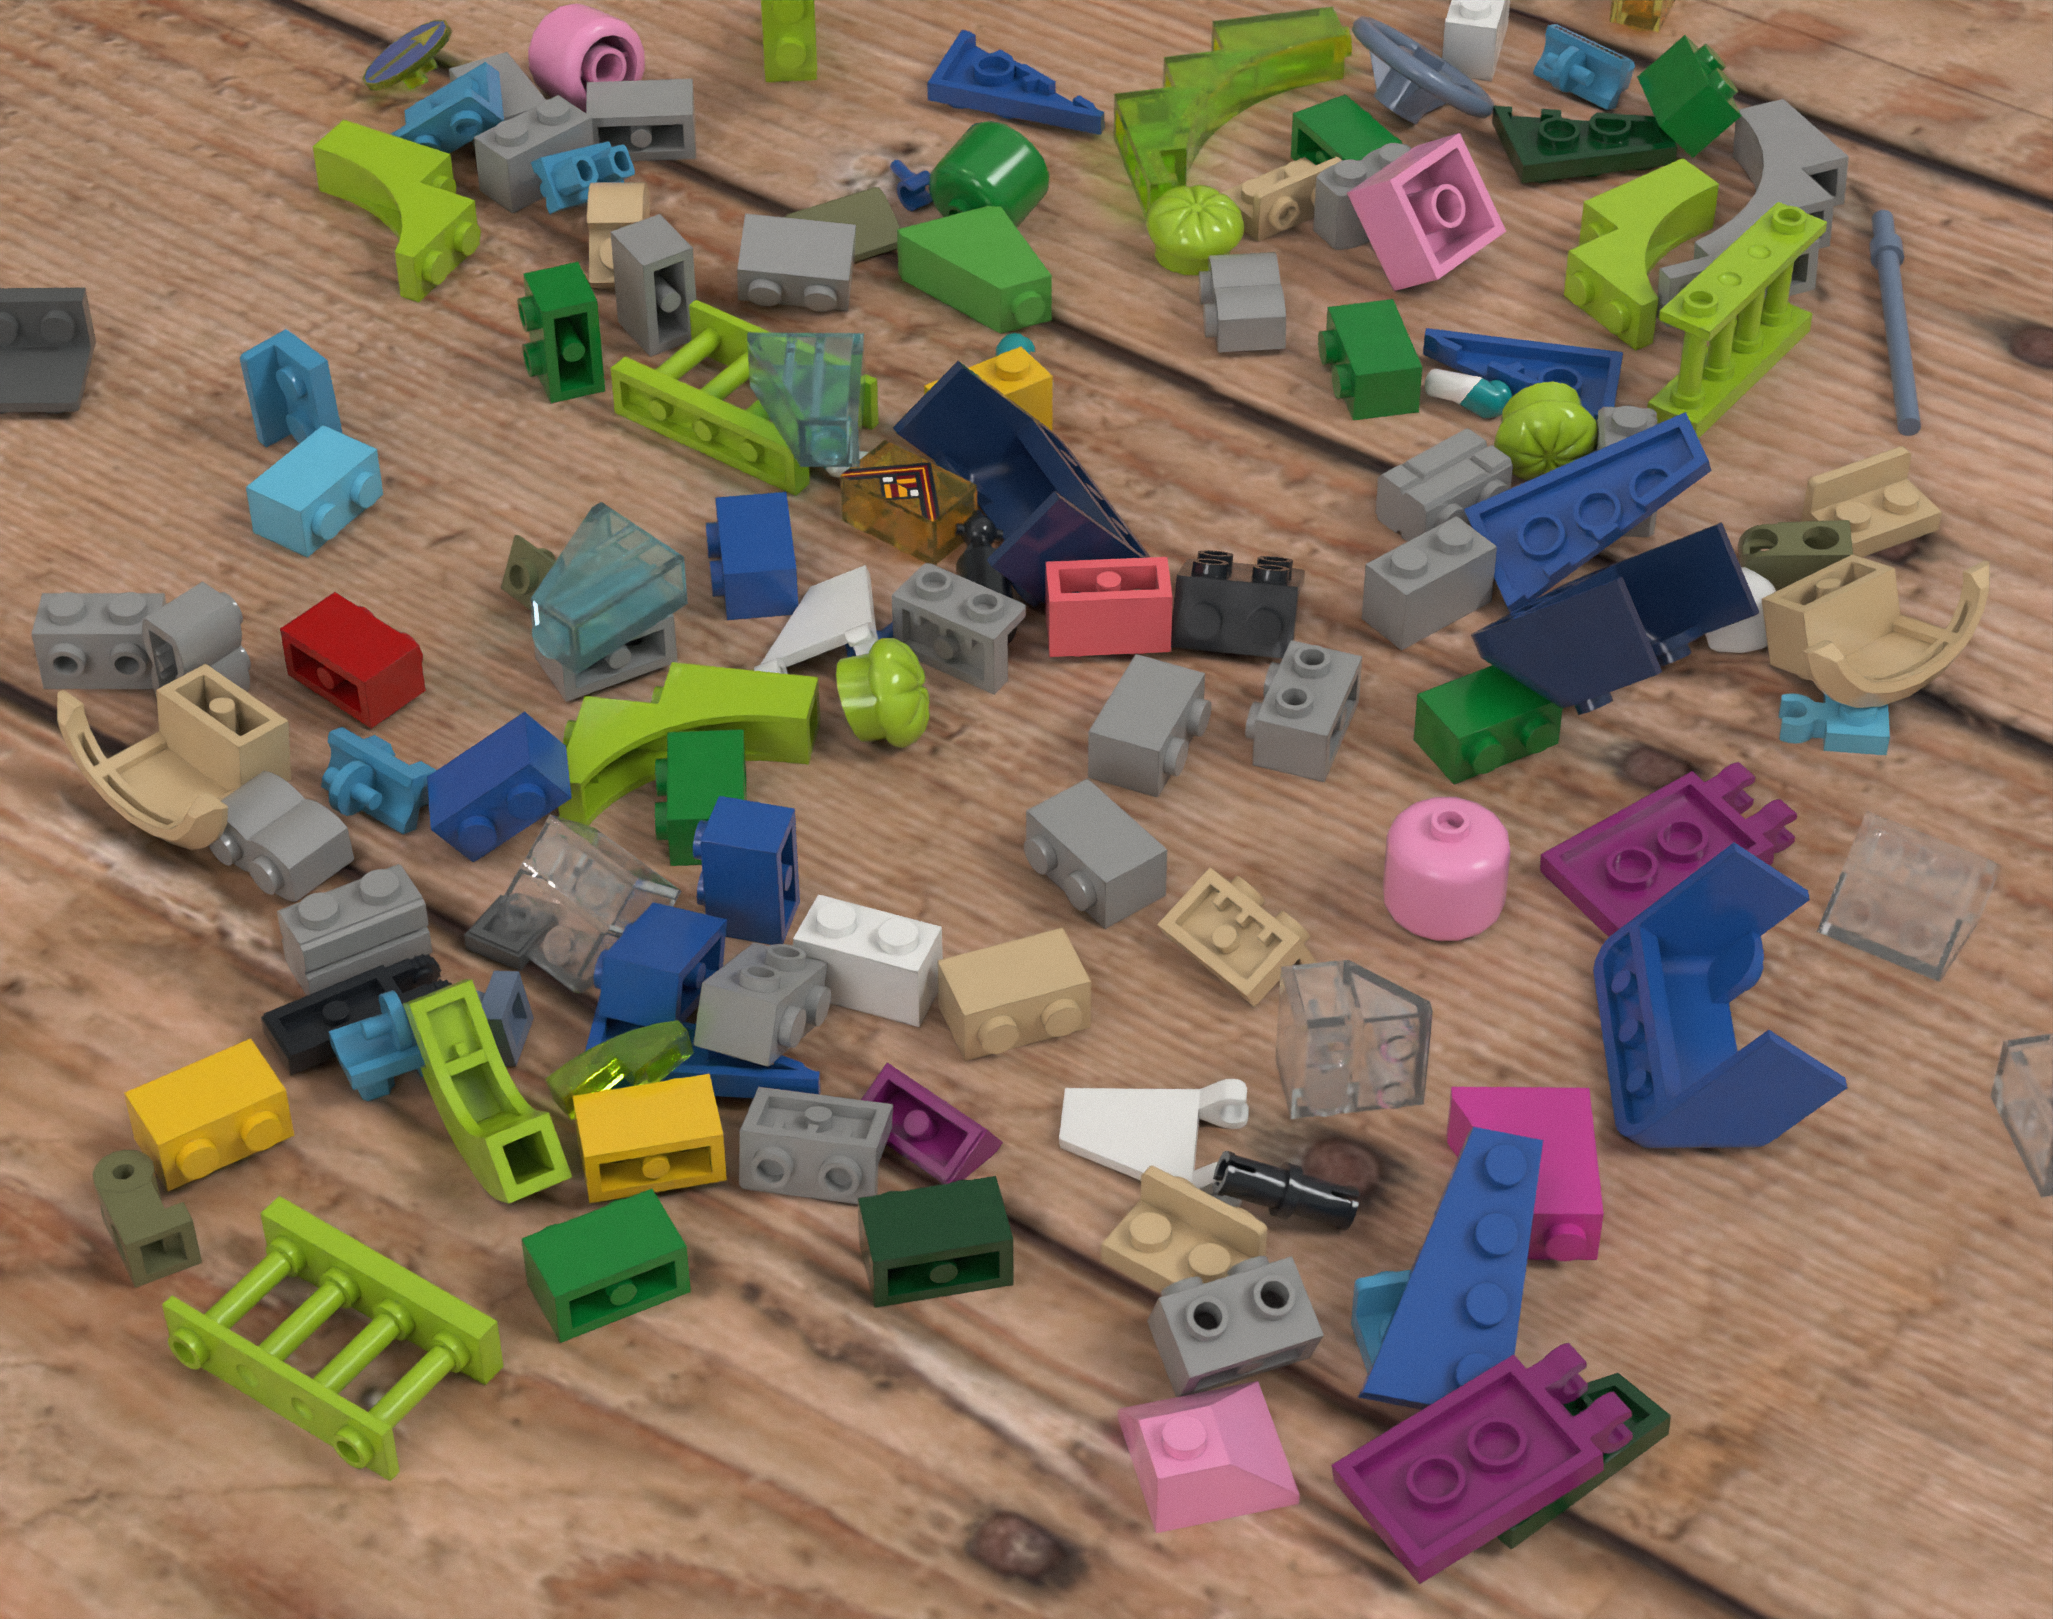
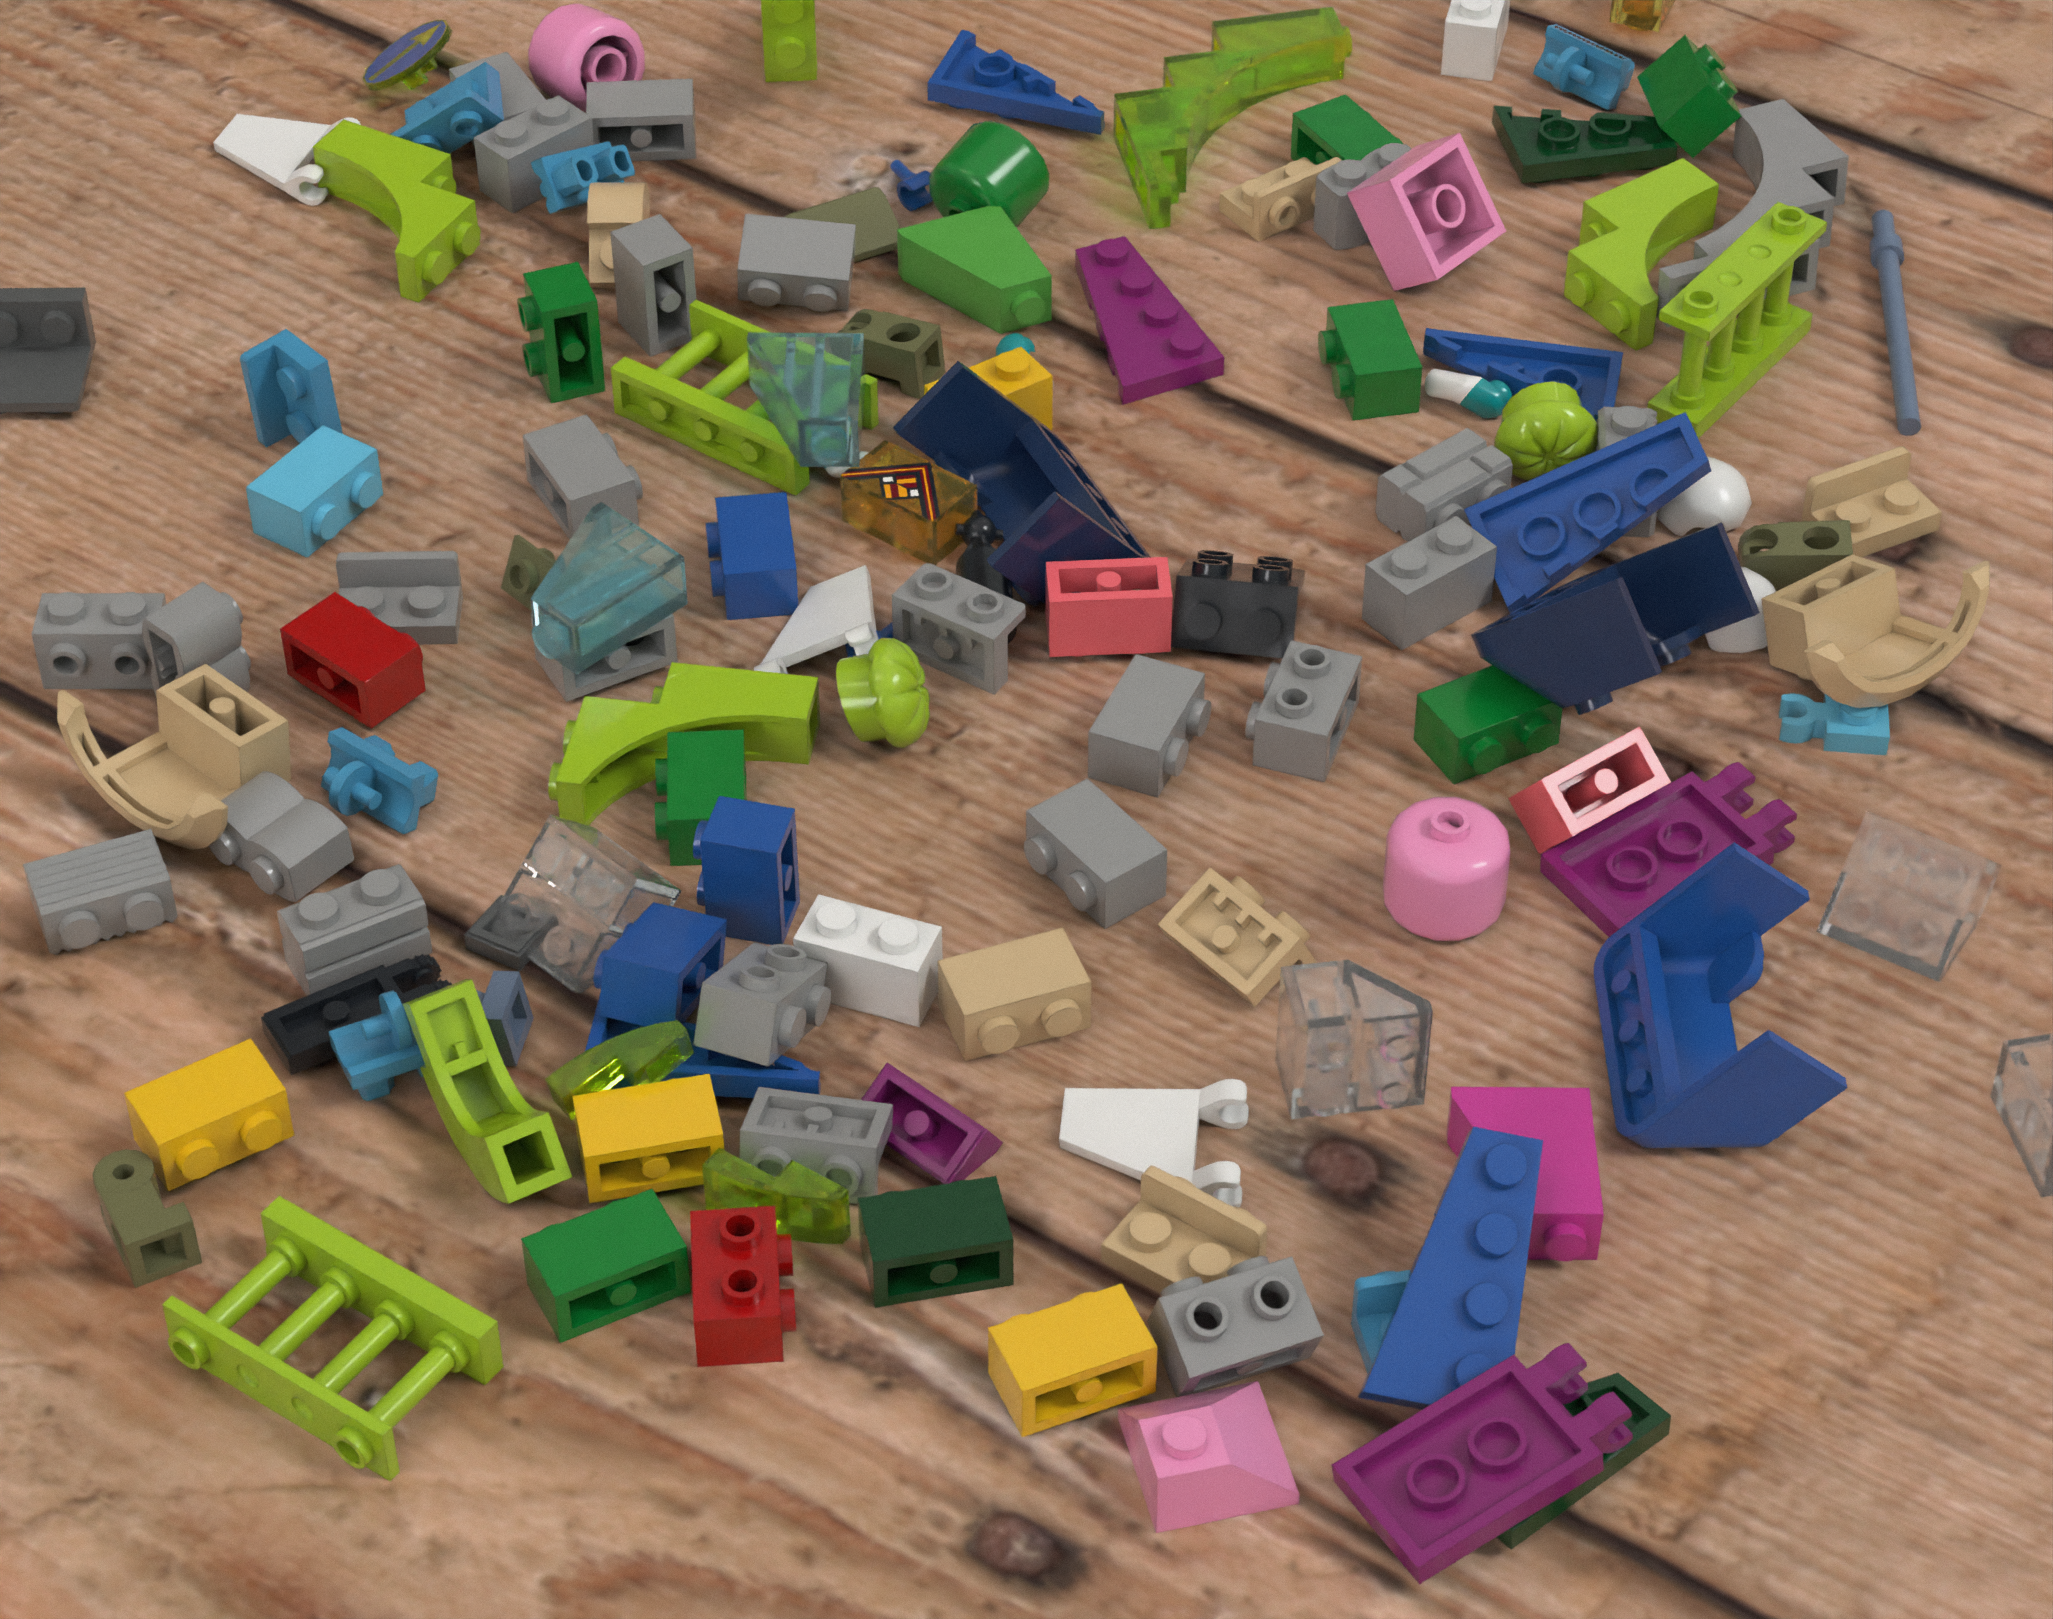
blue brick [427,711,572,863] -> none
lime piece [1146,185,1244,275] -> none
light grey brick [1198,252,1286,352] -> none
black pin [1212,1150,1359,1231] -> none
sand blue piece [1352,16,1494,124] -> none
none -> light grey brick [23,829,178,955]
none -> white flag [213,114,361,206]
none -> light grey bracket [336,551,463,645]
none -> light grey brick [523,414,643,546]
none -> red brick [690,1206,796,1367]
none -> clear neon green slope [702,1148,851,1244]
none -> olive leg [830,309,946,399]
none -> yellow brick [988,1283,1157,1437]
none -> magenta wing [1075,236,1224,405]
none -> coral brick [1508,726,1671,854]
none -> white hair [1657,457,1752,536]

